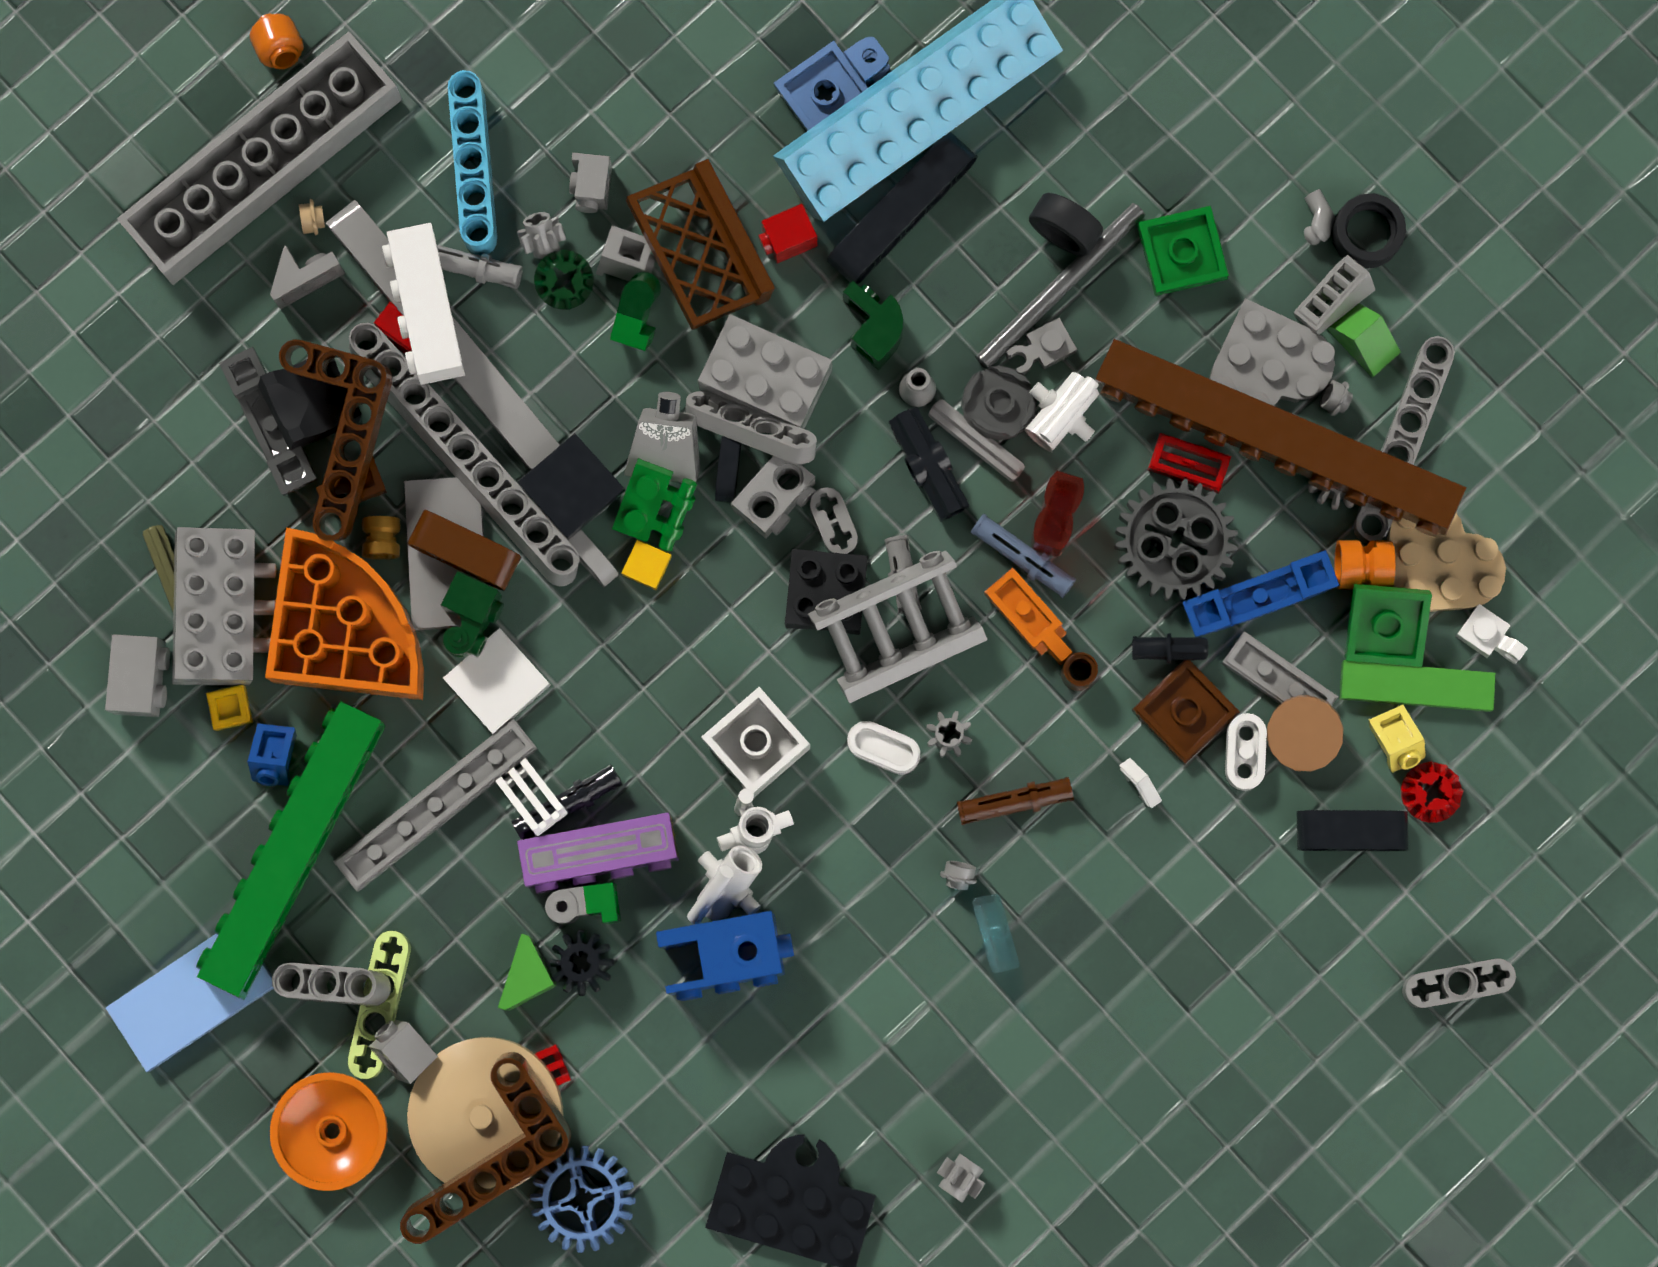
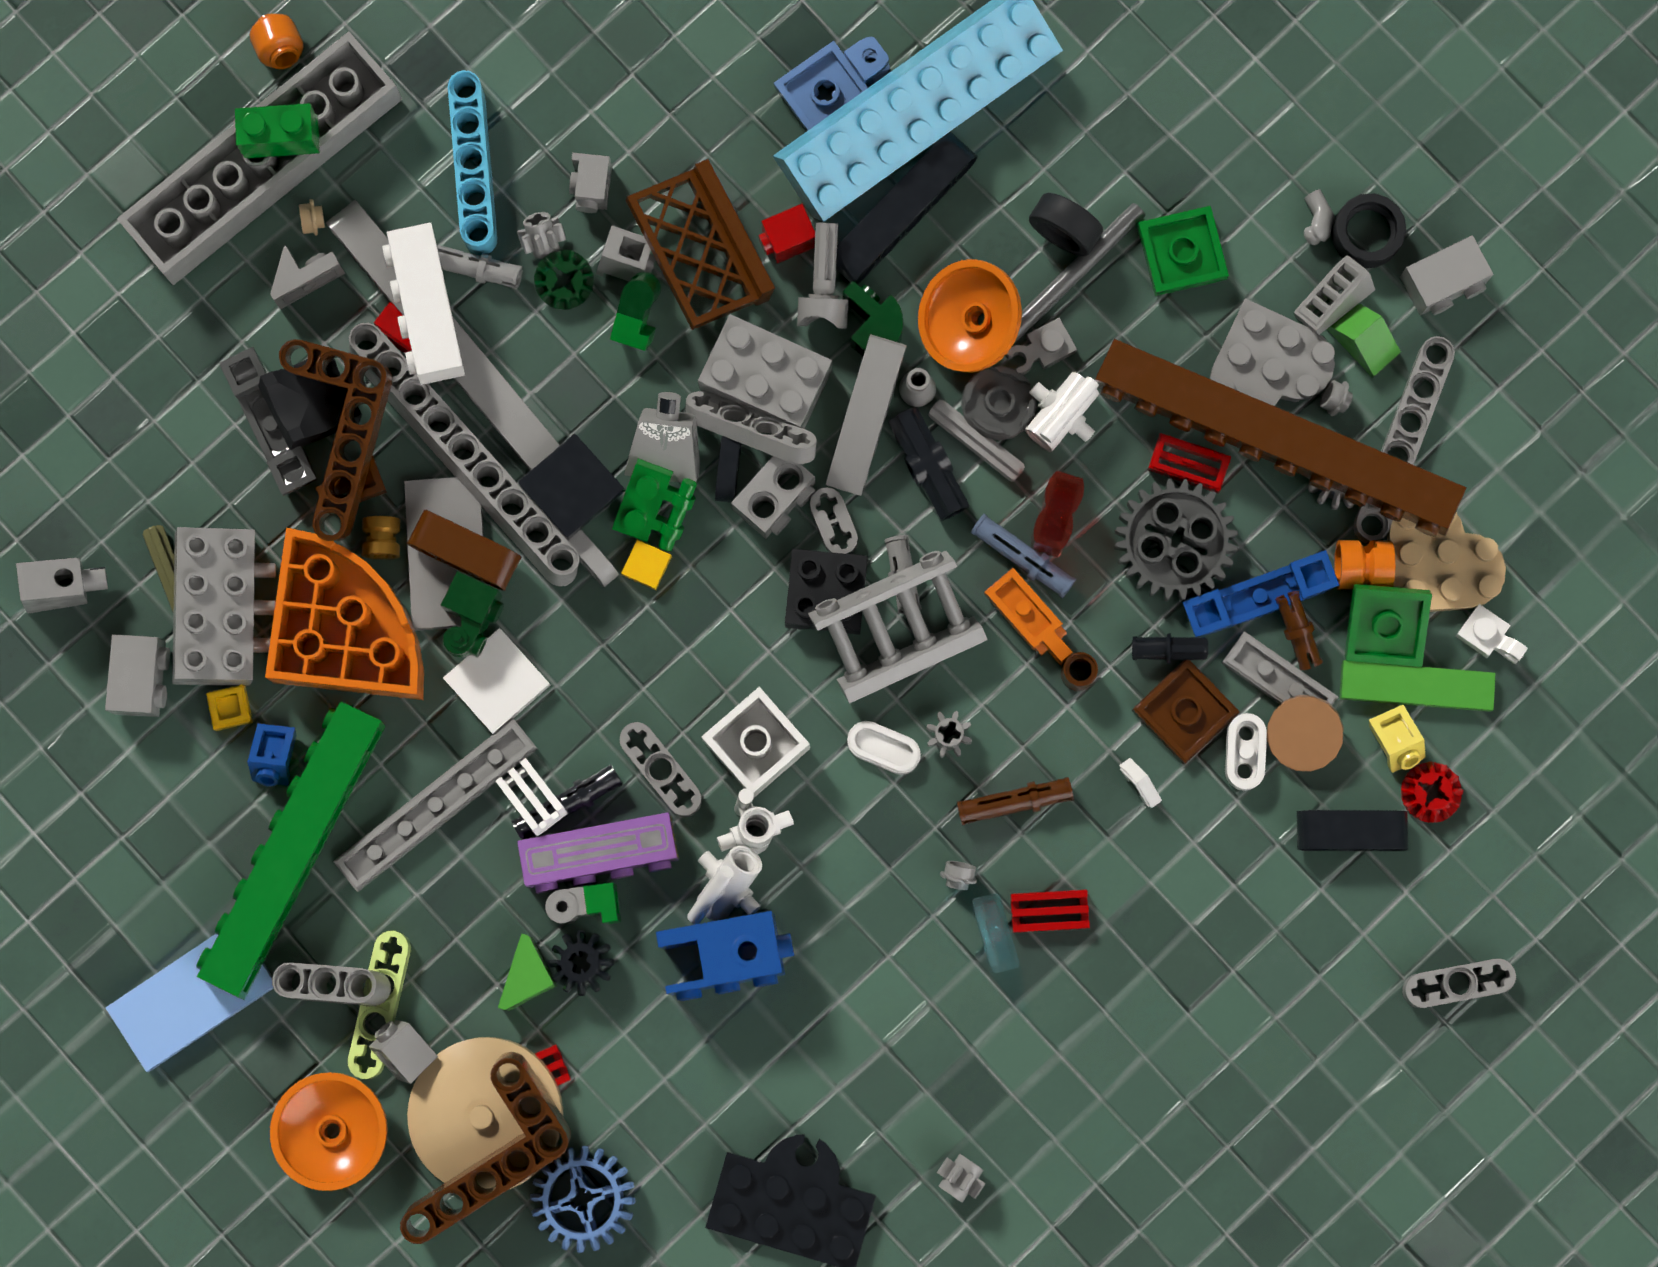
none -> light grey torso [16,558,108,613]
none -> green brick [235,103,320,158]
none -> light grey beam [620,722,702,817]
none -> light grey piece [797,223,849,328]
none -> light grey slope [825,334,907,496]
none -> orange dish [918,259,1022,372]
none -> red tile [1010,890,1090,933]
none -> reddish brown pin [1275,591,1323,670]
none -> light grey brick [1400,235,1494,316]

